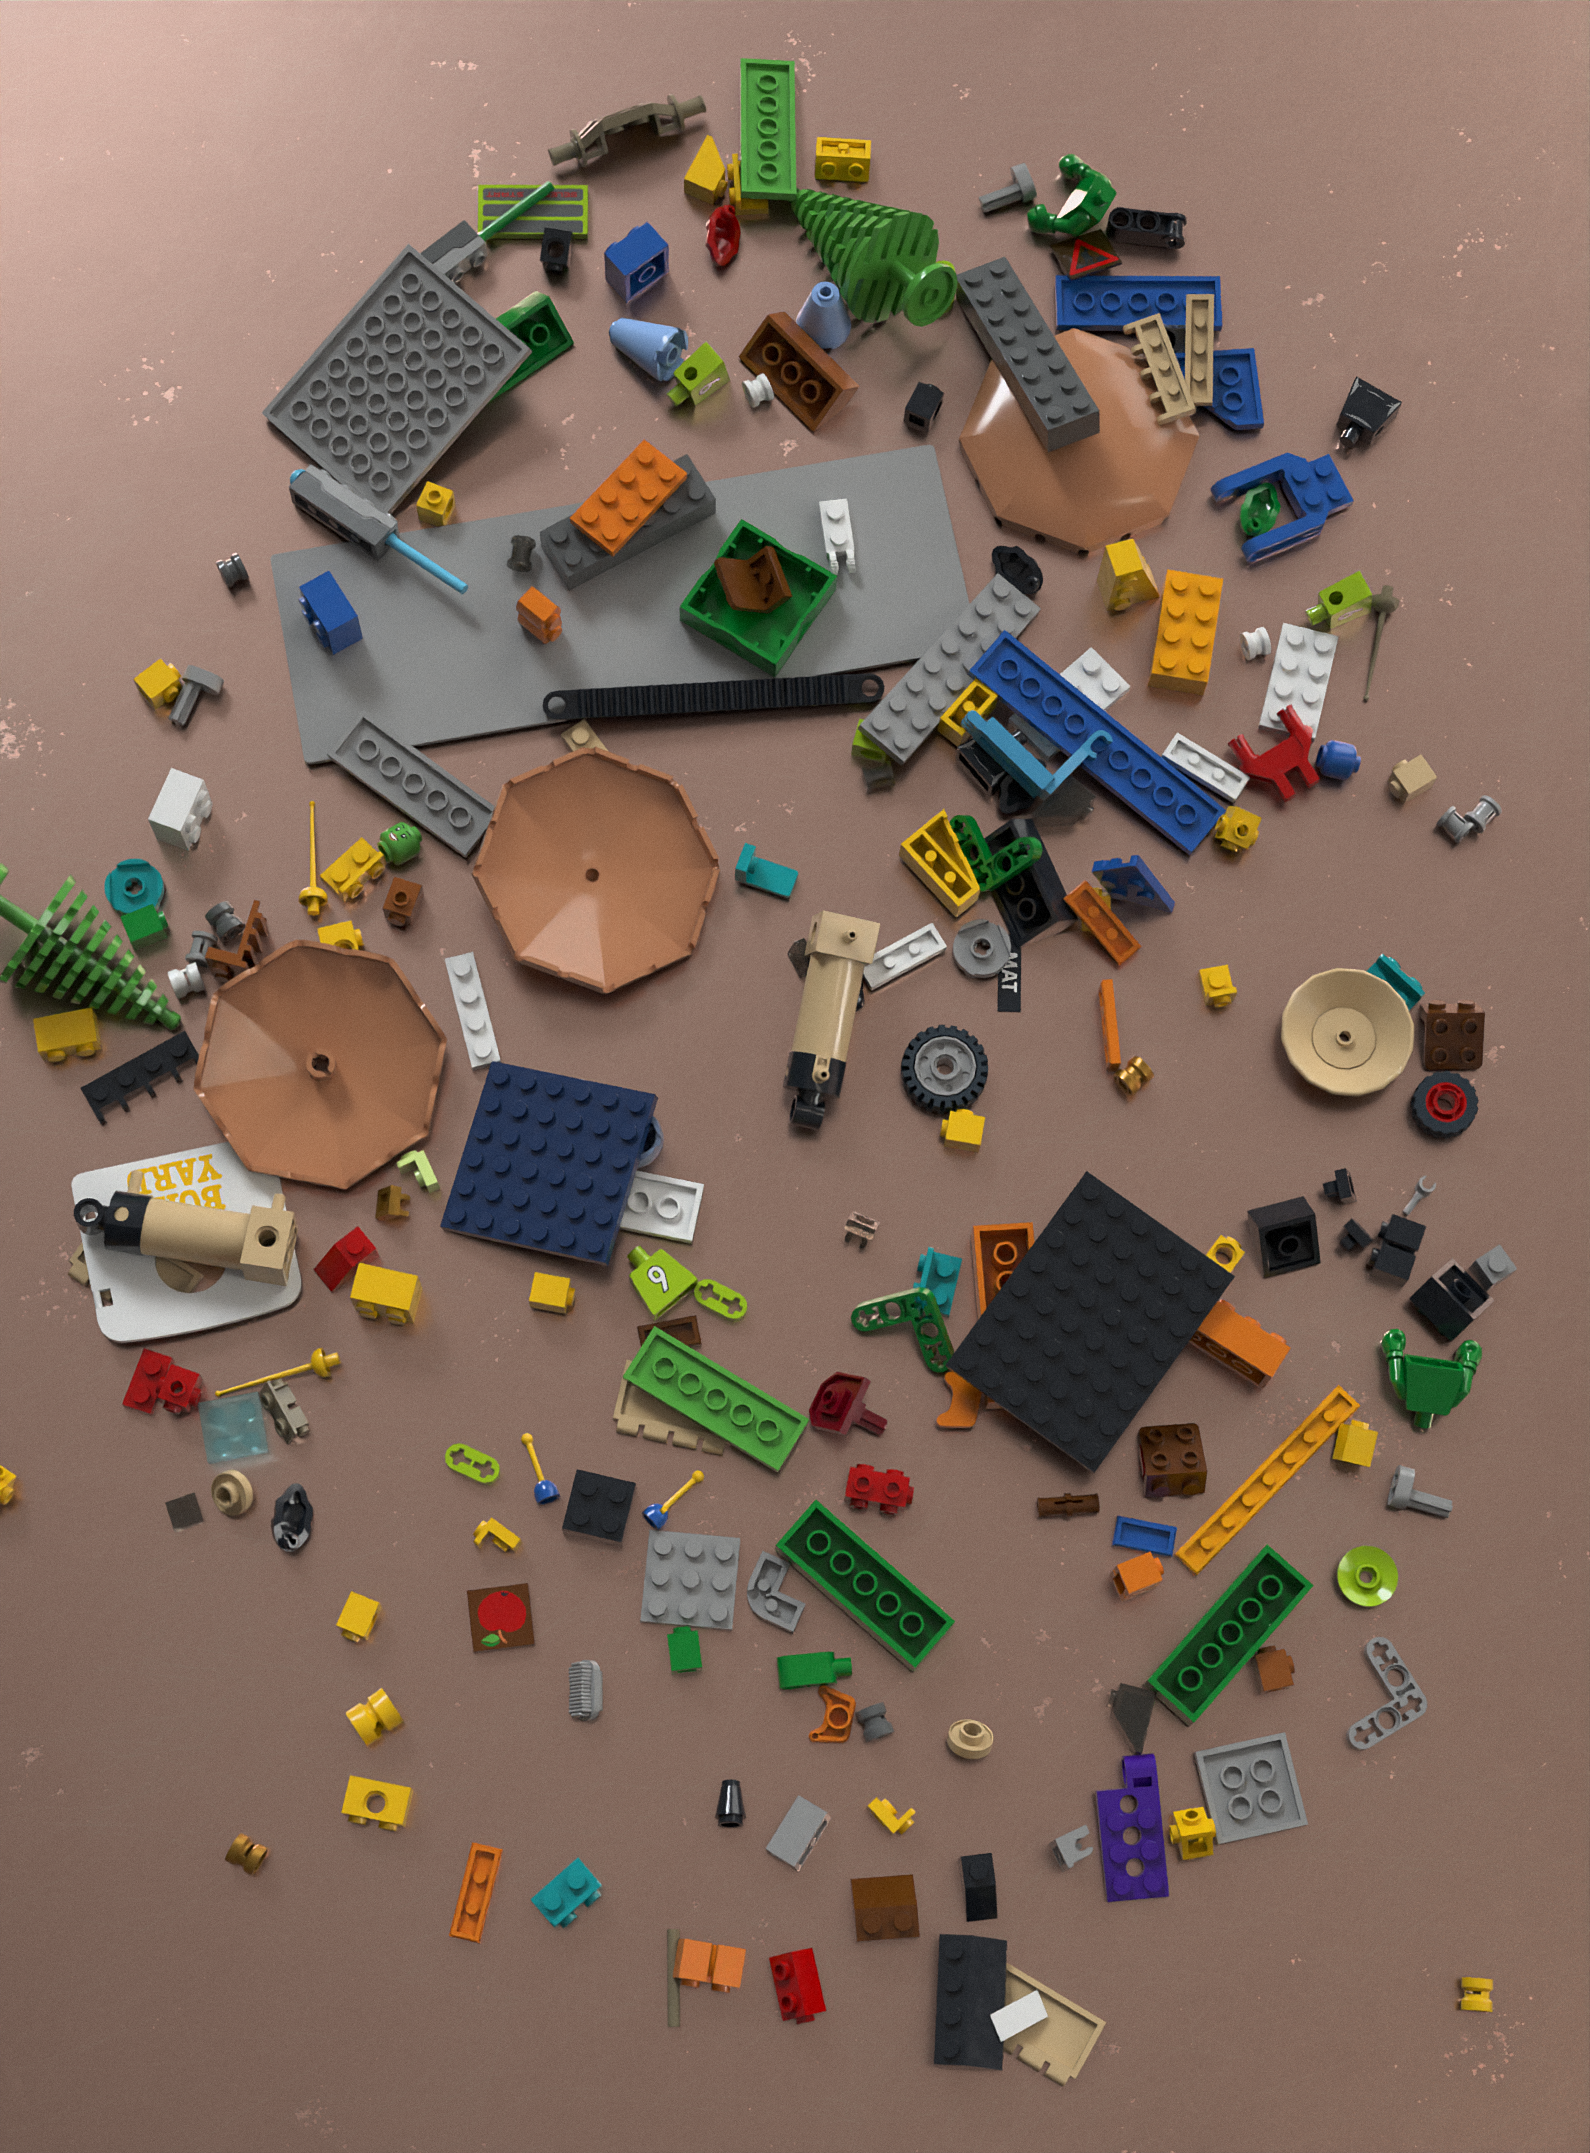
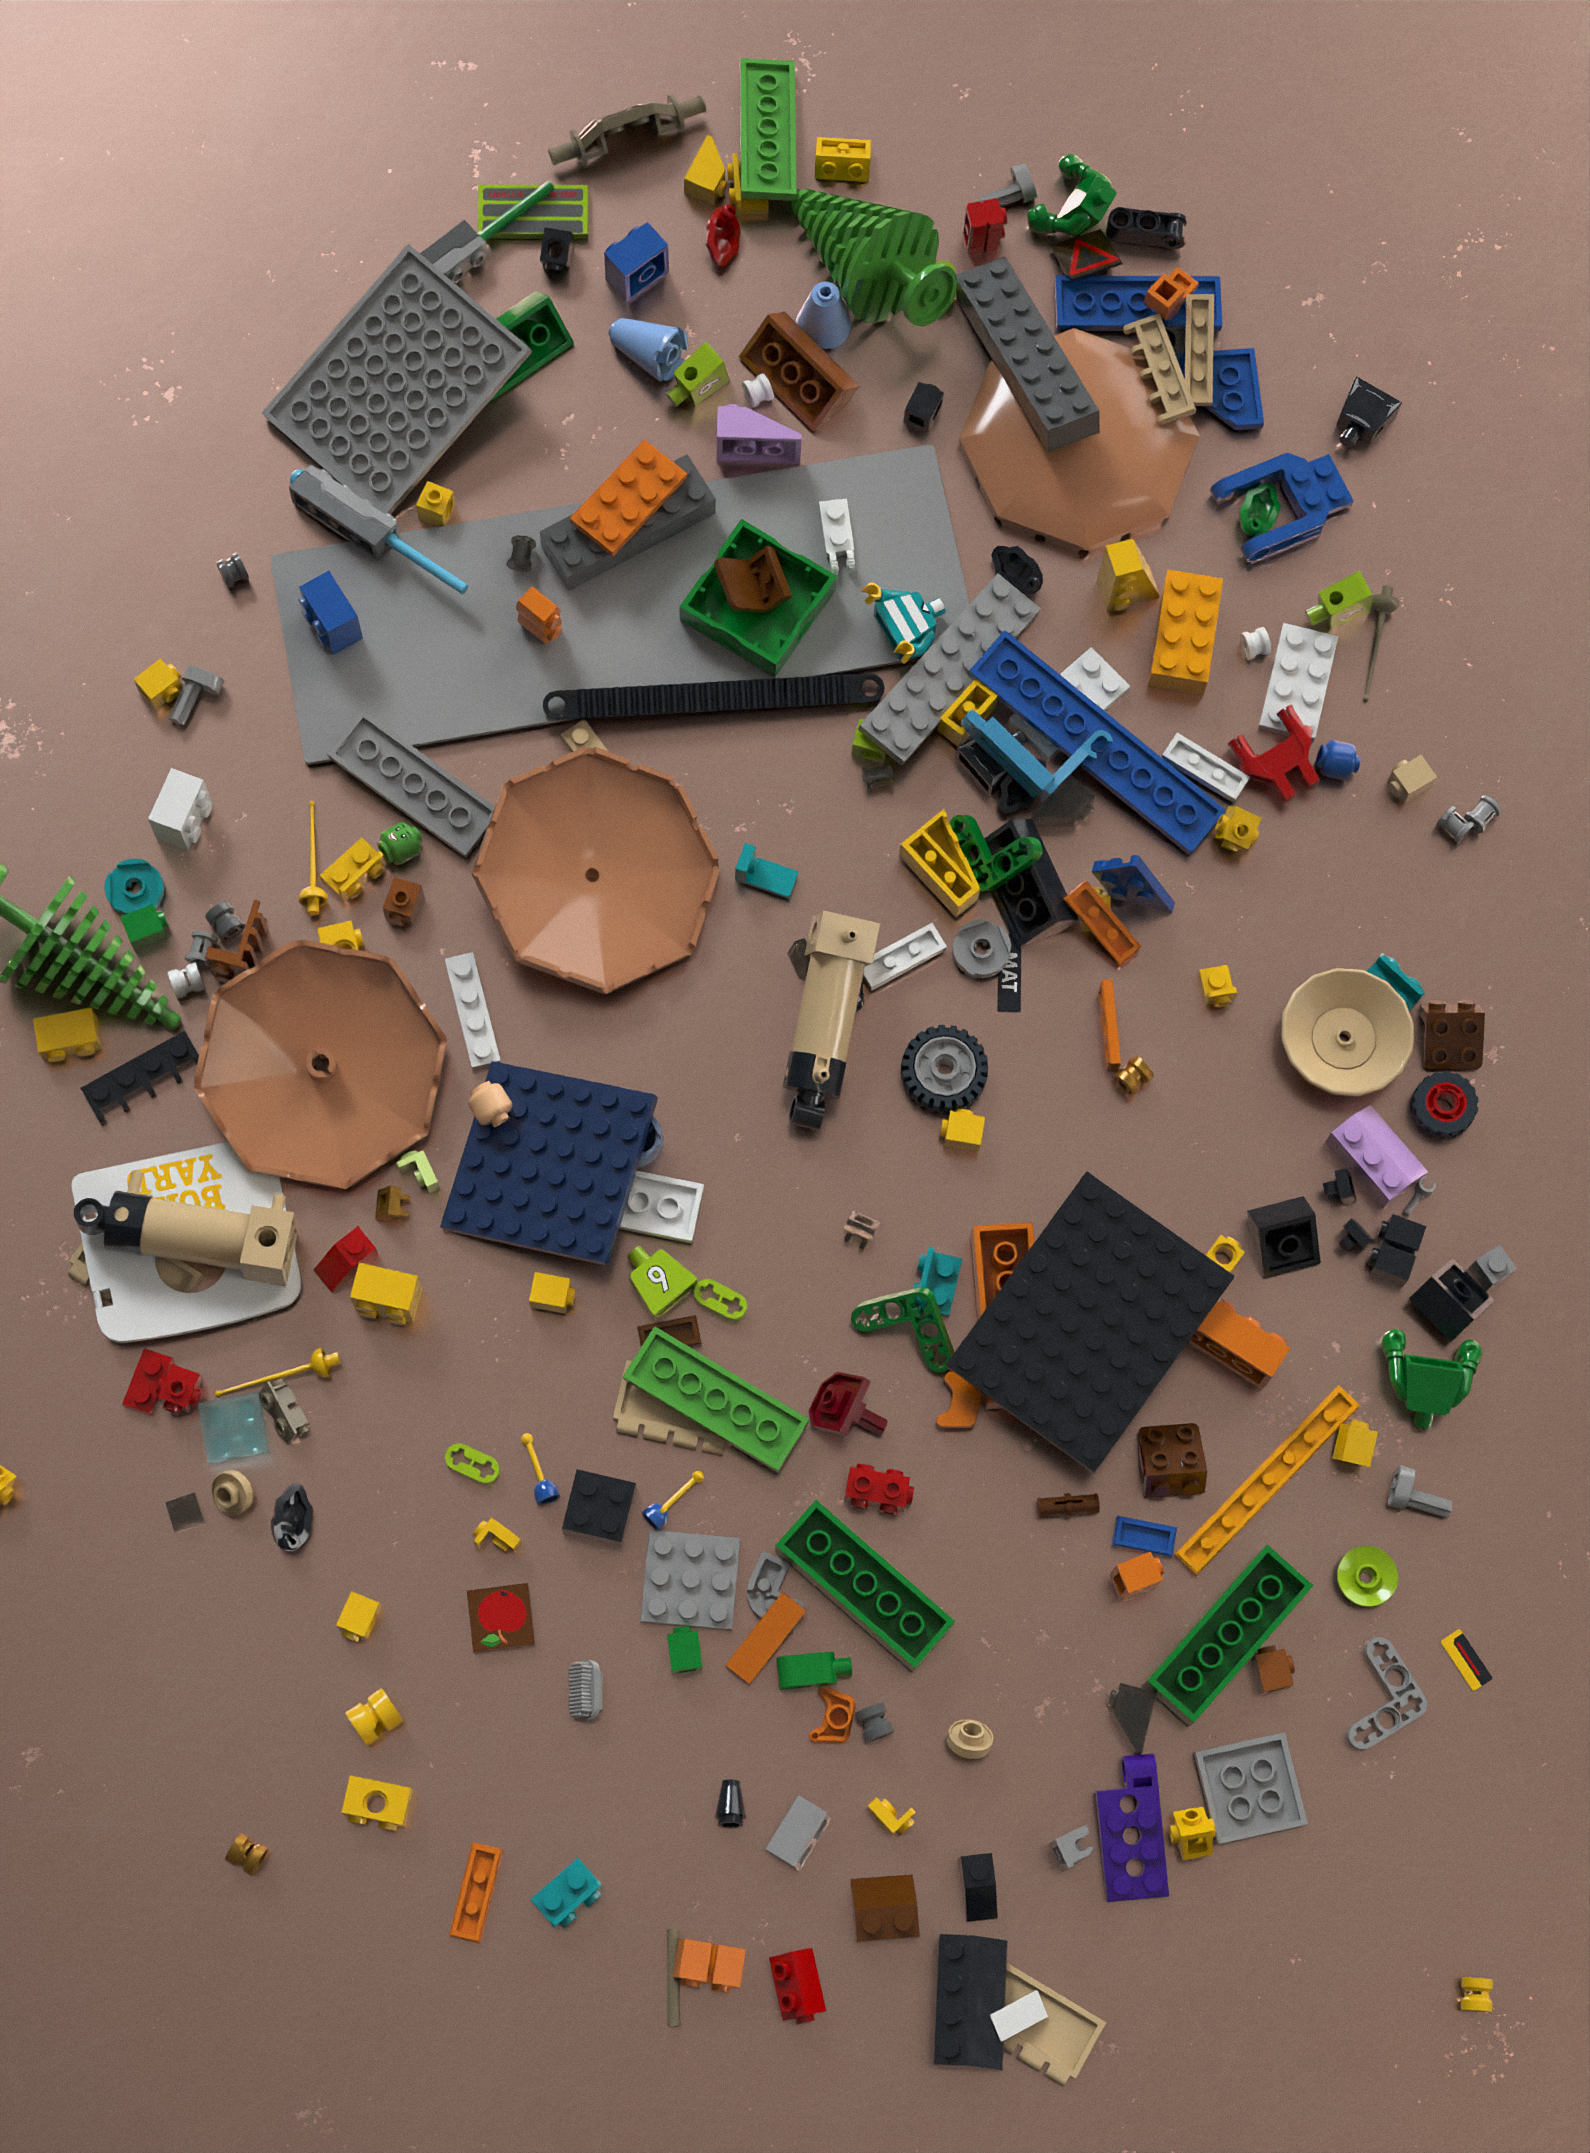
none -> light nougat head [468,1081,512,1127]
none -> lavender slope [717,404,802,464]
none -> orange tile [726,1591,807,1684]
none -> torso [861,582,946,663]
none -> red brick [962,198,1007,255]
none -> orange brick [1144,267,1199,321]
none -> lavender slope [1325,1105,1428,1208]
none -> sticker [1441,1629,1492,1691]

